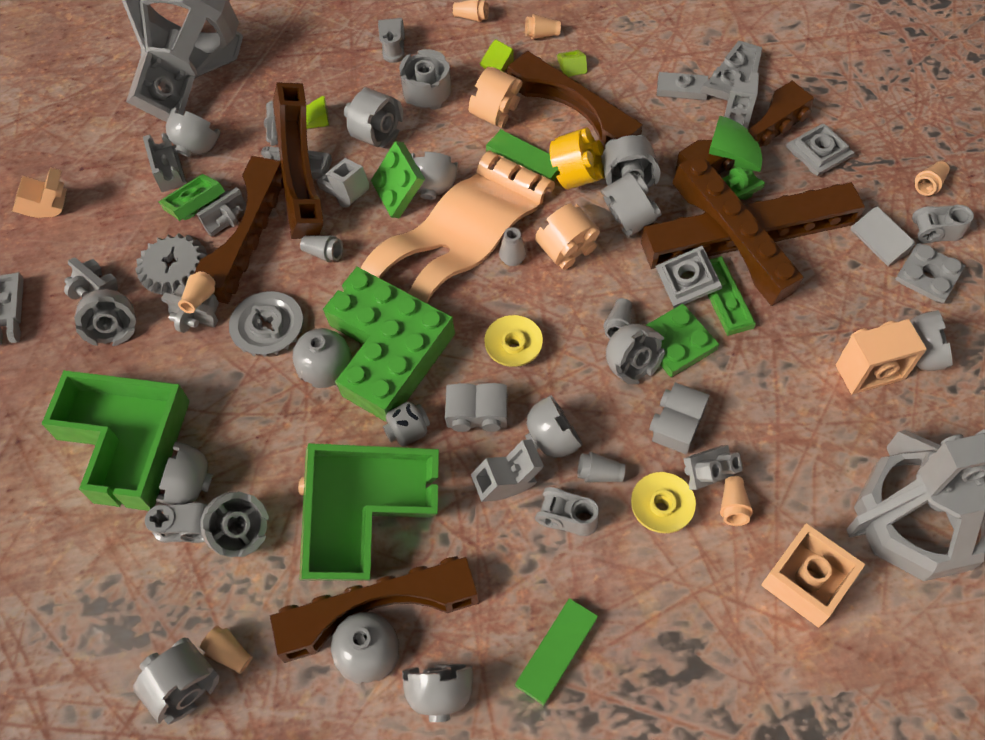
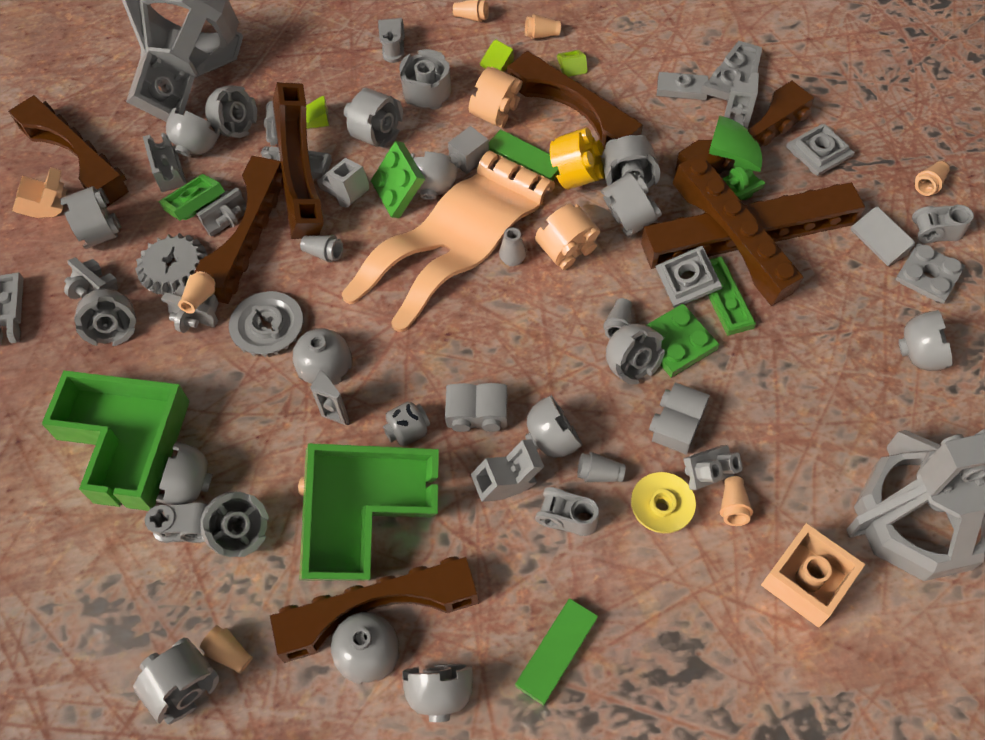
bright green piece [323,267,455,422] -> none
light yellow dish [484,315,543,367] -> none
light nougat brick [836,319,927,395] -> none
none -> reddish brown arch [8,95,129,207]
none -> light grey brick [60,186,121,249]
none -> light grey cylinder [205,85,257,138]
none -> light grey slope [310,370,350,425]
none -> light grey brick [448,126,489,174]

